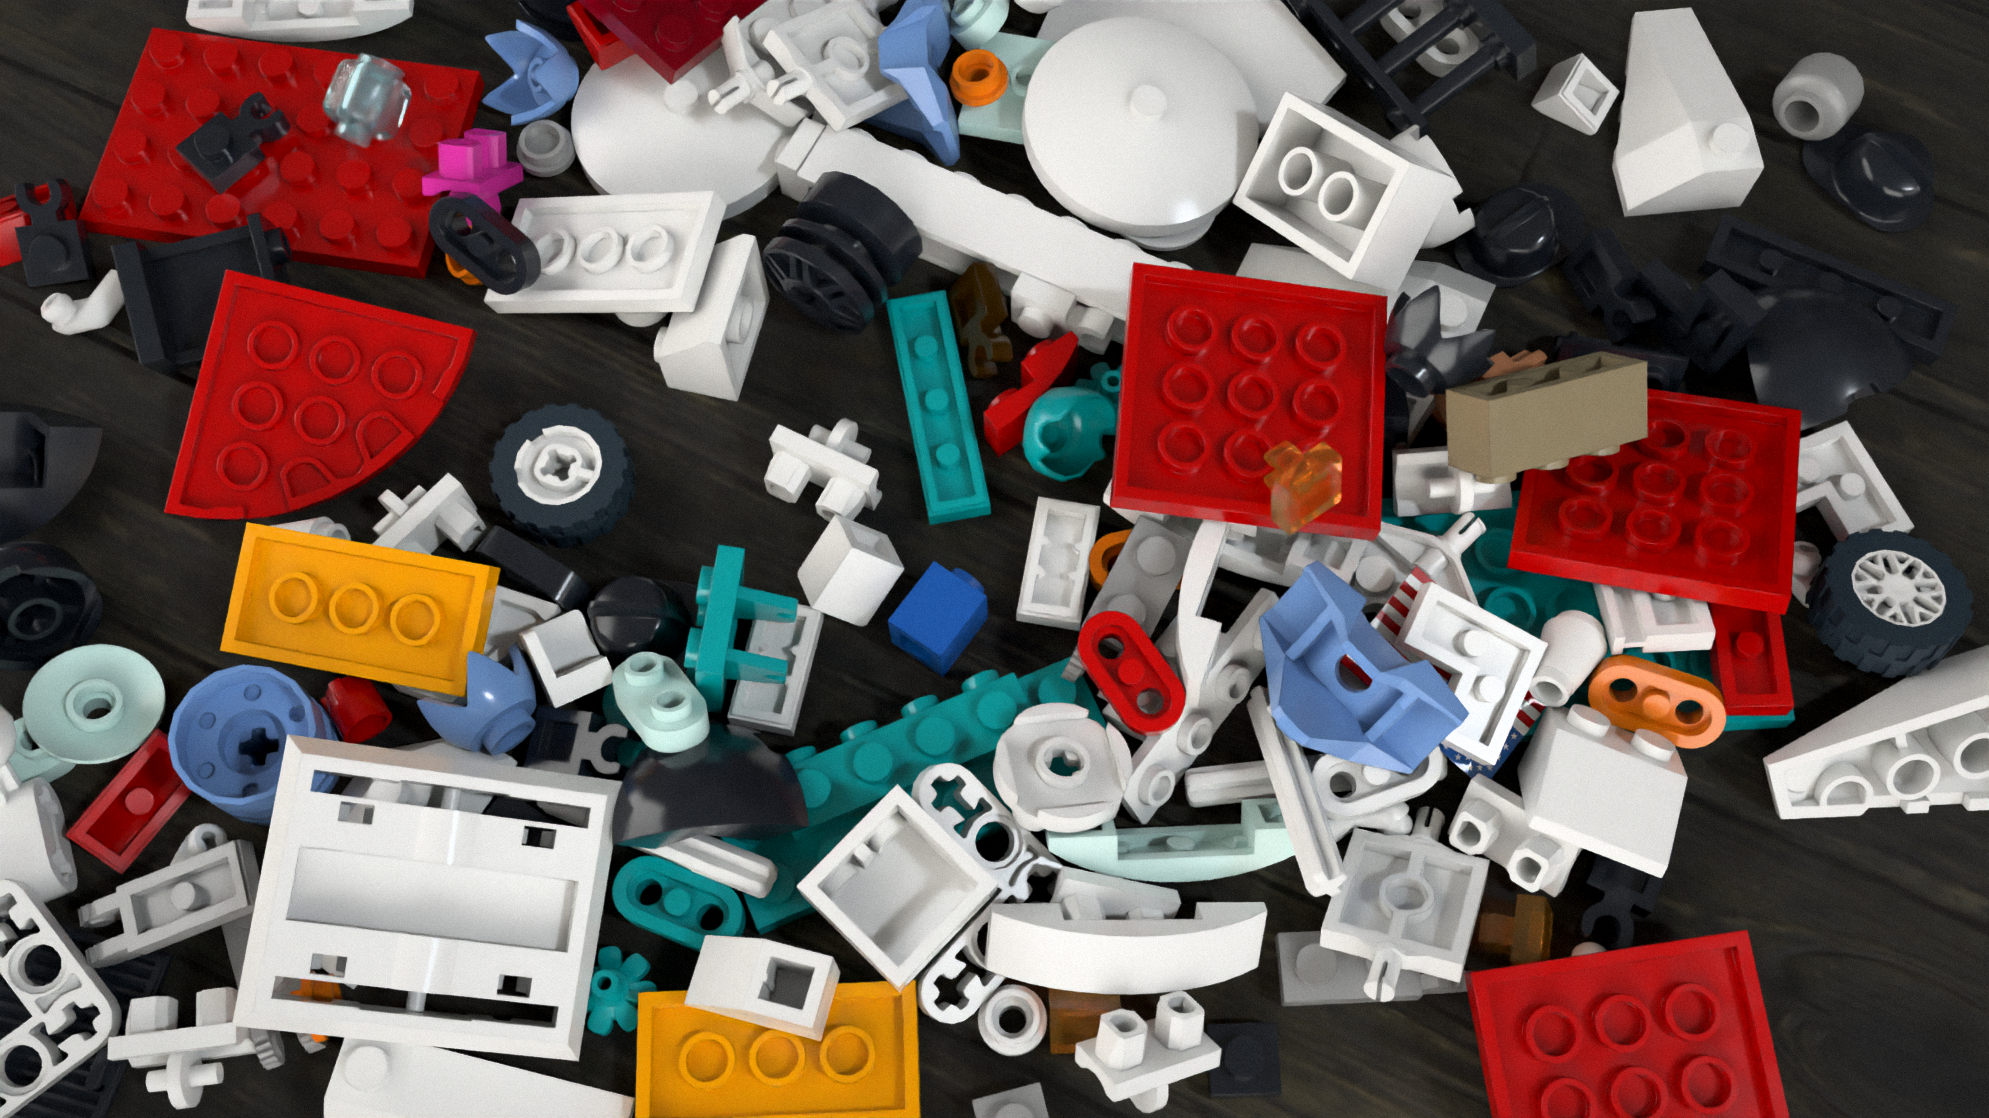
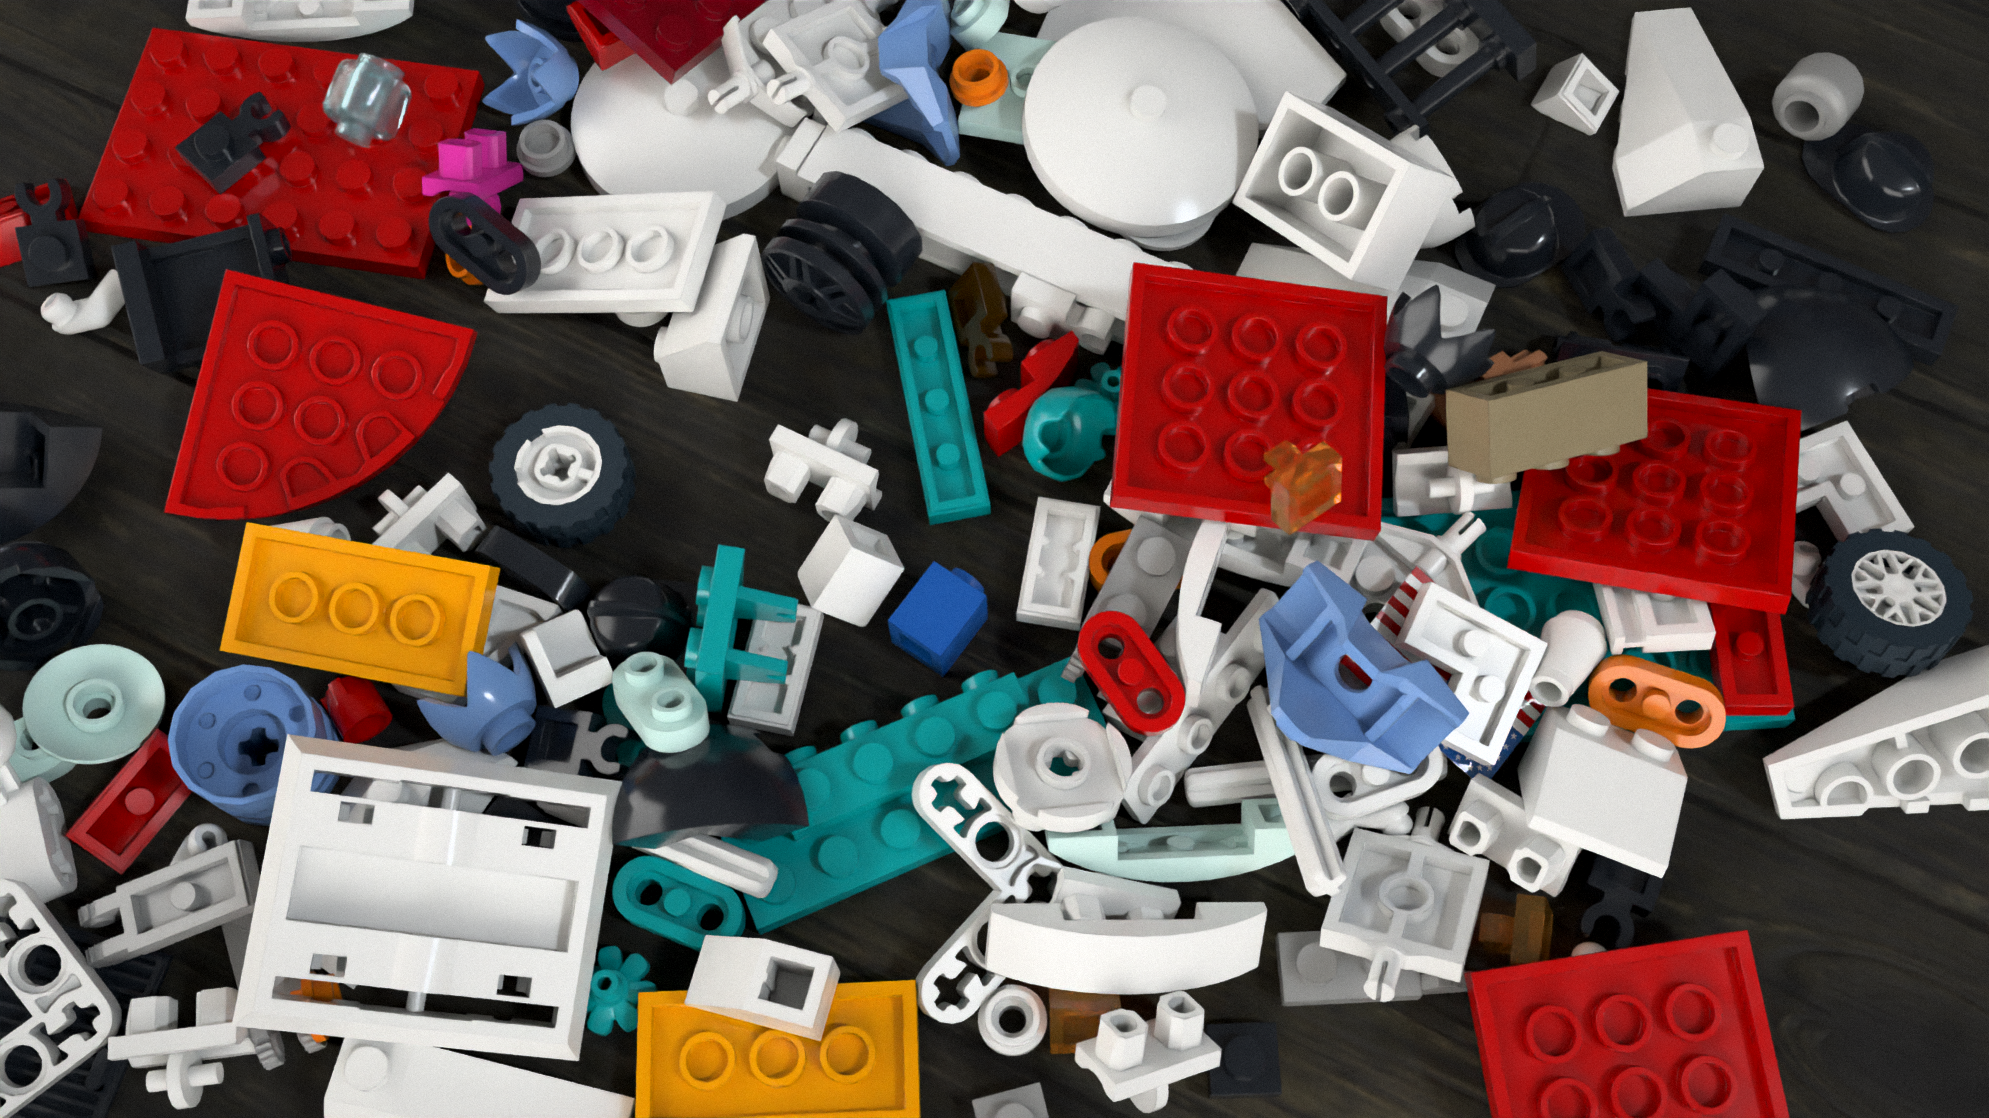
white piece [797,784,999,993] -> none

